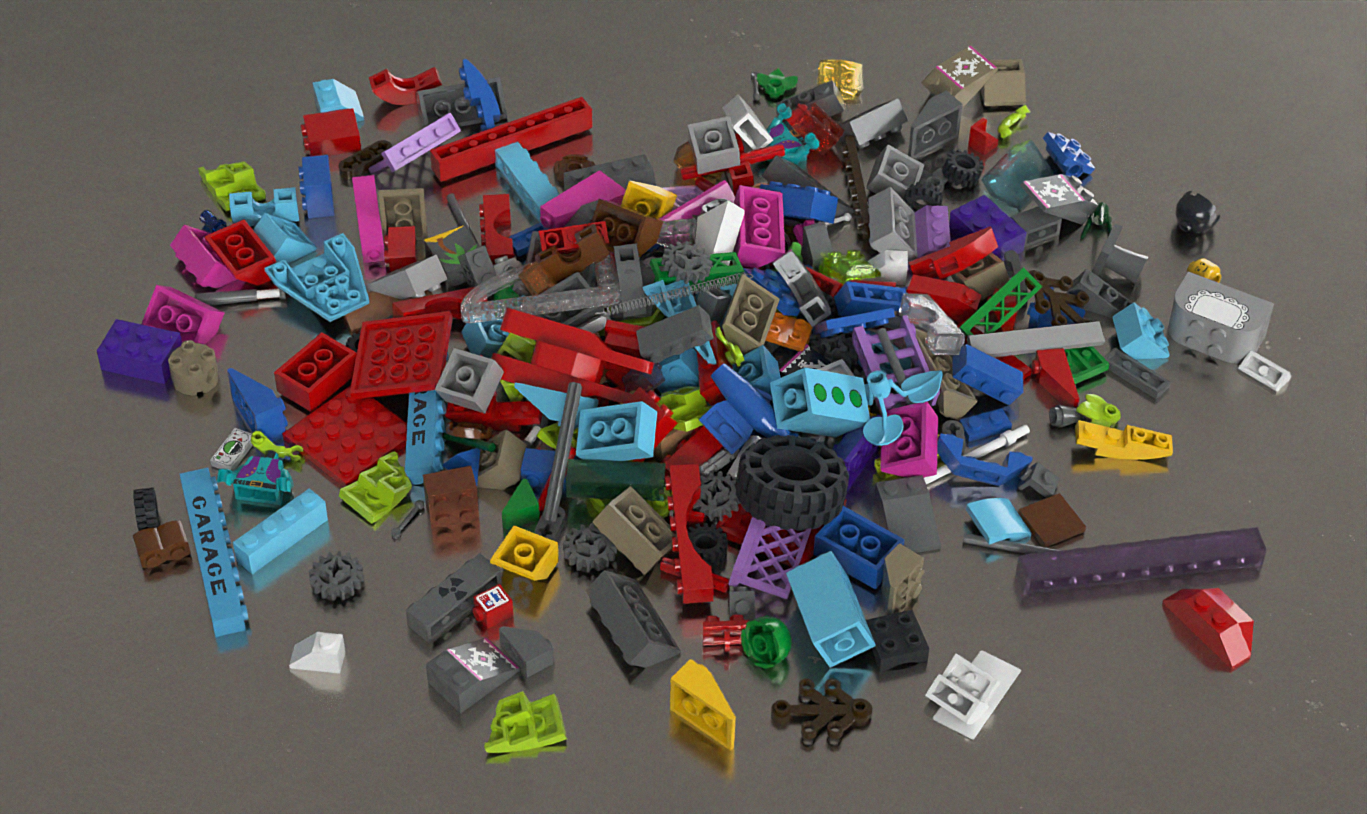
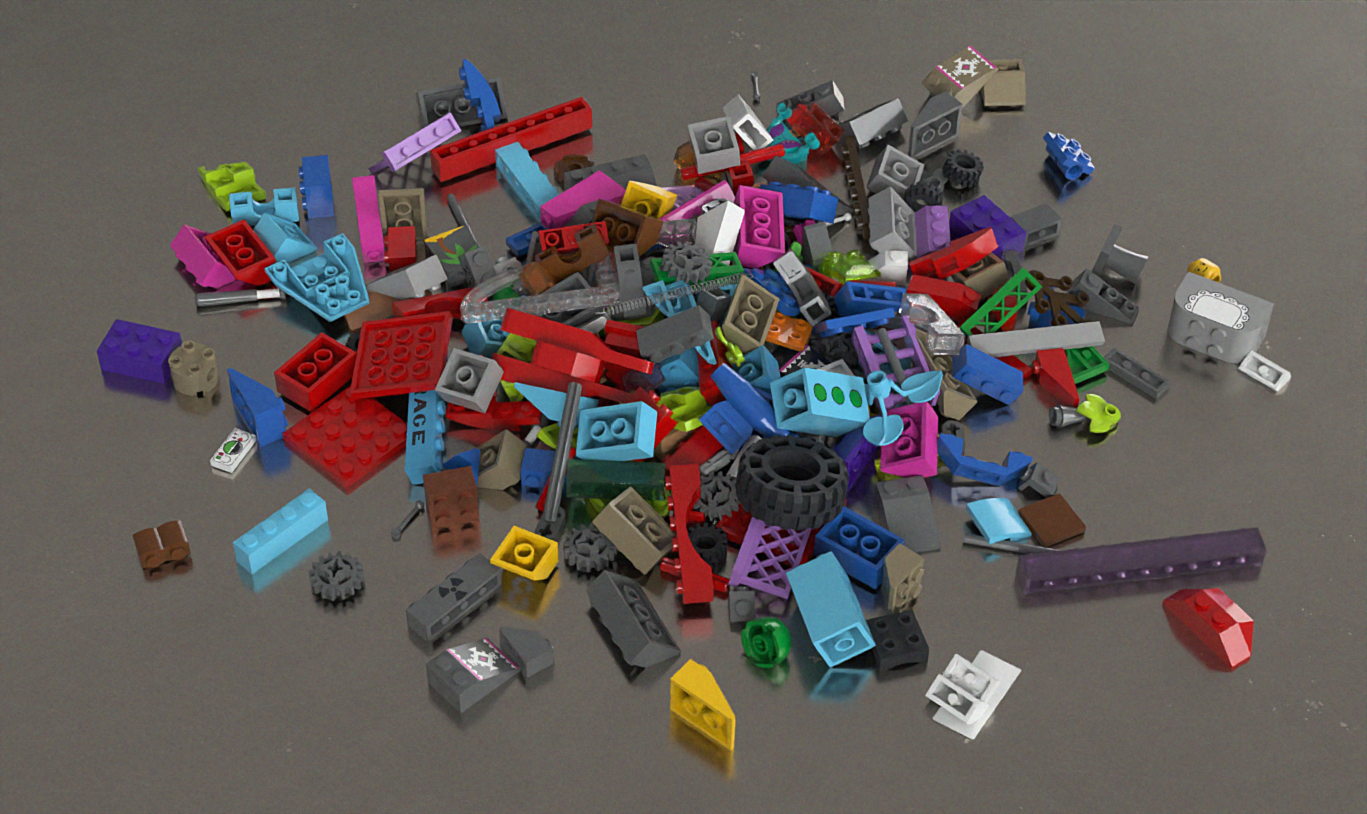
black tyre [133,487,160,531] -> none
dark pink slope [141,285,224,345] -> none
dark azure brick [180,468,249,637] -> none
clear blue pin [199,210,227,233] -> none
teal torso [217,450,294,505] -> none
lime arm [251,431,303,461] -> none
white slope [289,632,345,673] -> none
red brick [300,108,361,156] -> none
medium azure slope [313,79,364,122] -> none
dark brown beam [338,140,392,179] -> none
lime slope [339,451,412,524] -> none
red arch [369,67,442,105] -> none
dark green bar [443,432,496,452] -> none
reddish brown tile [445,422,493,439] -> none
red brick [472,584,514,629] -> none
red arch [479,194,514,265] -> none
lime slope [484,691,567,753] -> none
green slope [502,478,540,529] -> none
red hips [703,614,749,652] -> none
green plate [757,69,798,97] -> none
dark brown plant [771,678,873,739] -> none
clear yellow slope [818,59,863,97] -> none
white bar [924,425,1030,485] -> none
blue plate [959,408,1012,442] -> none
red panel [968,118,998,155] -> none
clear light blue slope [981,139,1054,209] -> none
lime arm [997,105,1031,139] -> none
dark grey slope [1020,174,1098,225] -> none
yellow slope [1075,420,1173,460] -> none
dark green plant [1080,202,1116,245] -> none
medium azure slope [1112,302,1170,360] -> none
black cylinder [1175,191,1220,234] -> none

